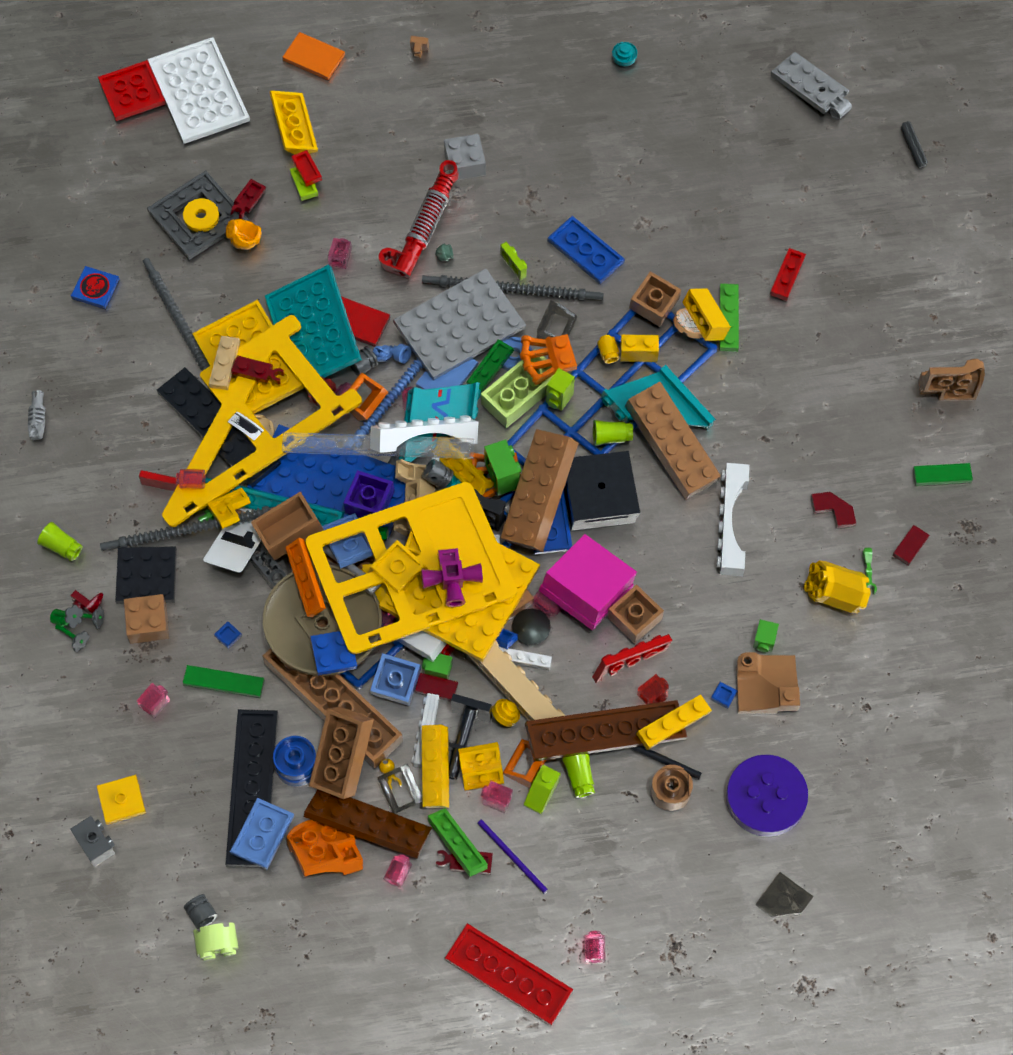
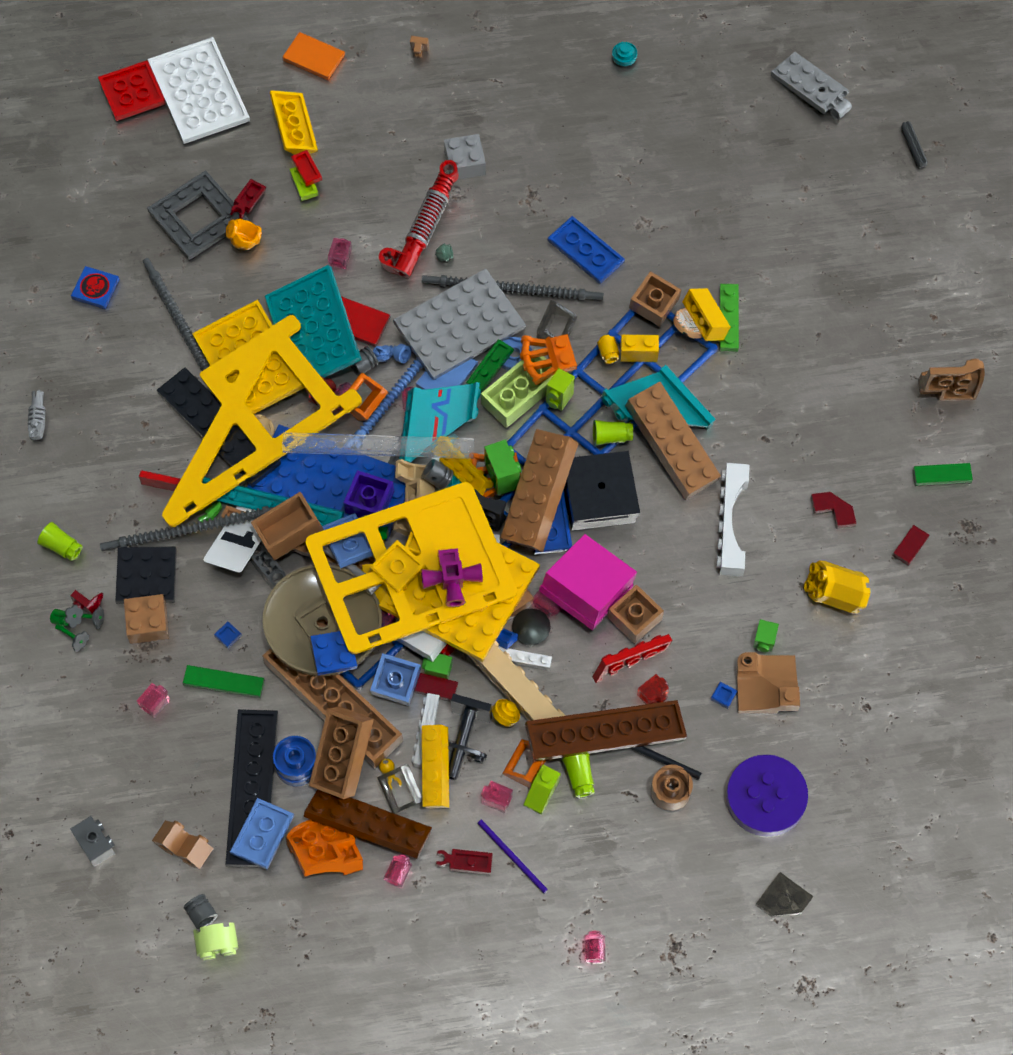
yellow plate [97,775,146,825] -> none
clear pink brick [176,469,206,489] -> none
yellow tile [183,198,219,232] -> none
yellow plate [207,488,251,529] -> none
tan plate [209,336,240,390] -> none
sticker [228,412,264,440] -> none
dark red plate [231,355,284,384] -> none
orange plate [285,538,326,617] -> none
white arch [370,415,478,452] -> none
bright green plate [428,808,488,877] -> none
red plate [445,923,573,1026] -> none
yellow slope [458,742,504,790] -> none
lime plate [500,242,527,280] -> none
yellow plate [636,694,712,750] -> none
red plate [770,248,806,301] -> none
bright green piece [863,548,877,595] -> none
none -> medium nougat brick [152,820,214,869]

